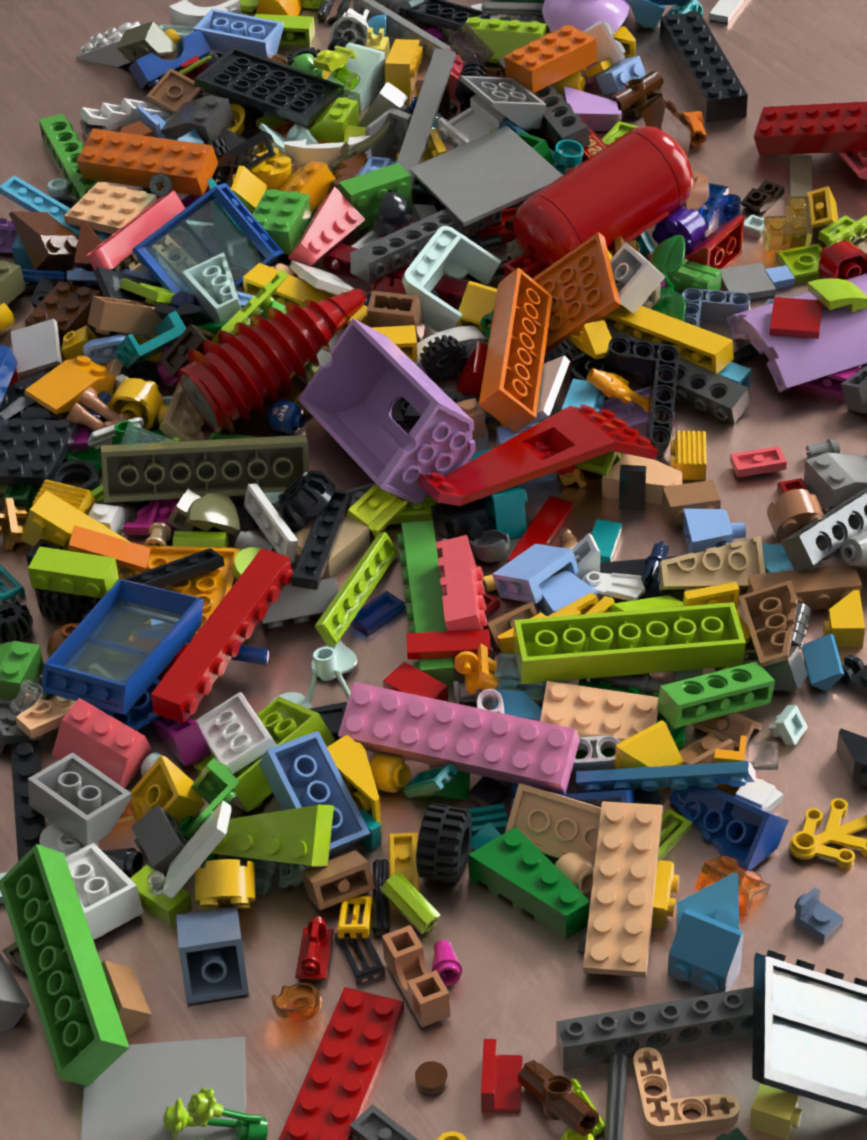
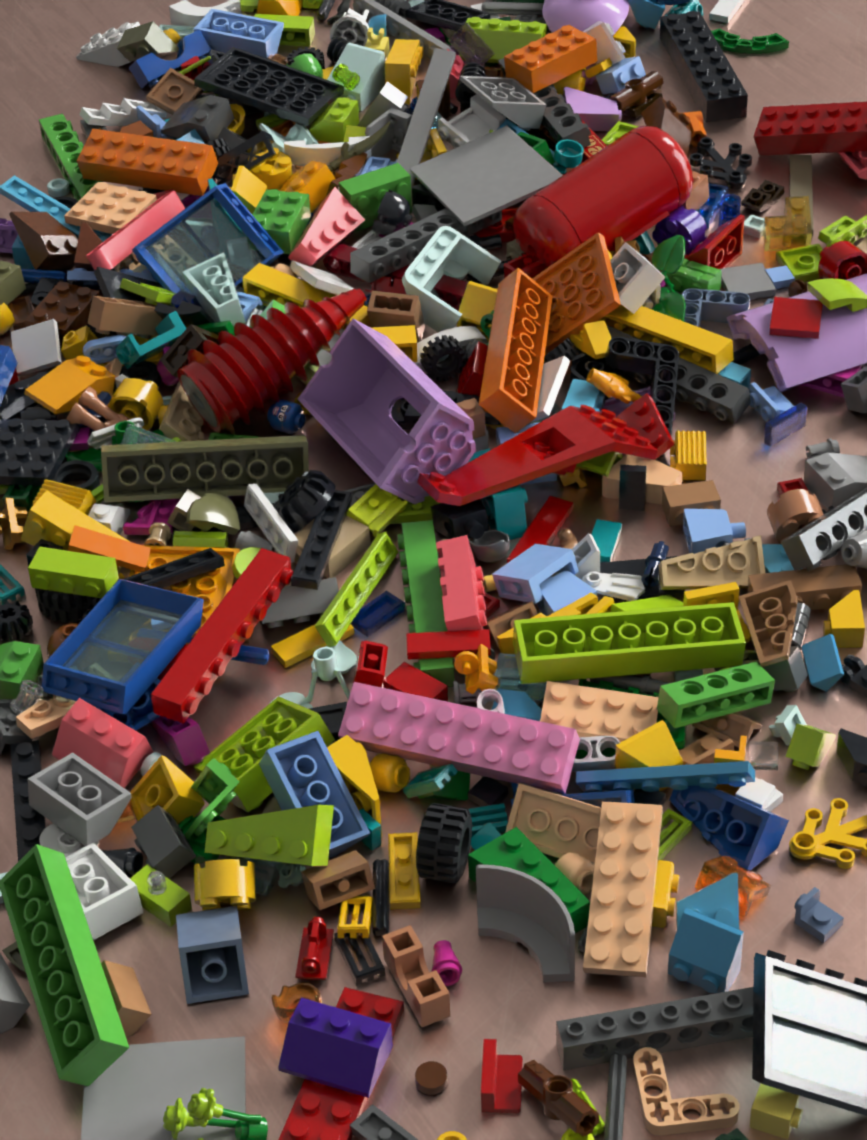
clear light blue cone [149,174,172,196] -> none
white tile [162,801,231,898] -> none
white tile [195,692,277,774] -> none
lime wing [212,269,288,345] -> none
neon yellow plate [312,46,356,72] -> none
lime axle [380,872,441,935] -> none
coral plate [730,446,787,478] -> none
yellow slope [807,186,838,228] -> none
none -> reddish brown tile [7,295,33,331]
none -> yellow tile [271,624,354,668]
none -> dark purple slope [278,997,393,1098]
none -> red brick [352,640,388,687]
none -> light grey panel [476,865,575,982]
none -> red wing [616,393,675,460]
none -> black plant [690,137,752,190]
none -> green tile [711,28,789,54]
none -> light blue bracket [749,382,800,429]
none -> clear blue tile [764,403,807,447]
none -> lime slope [785,724,836,770]
none -> reddish brown hinge [788,279,808,297]

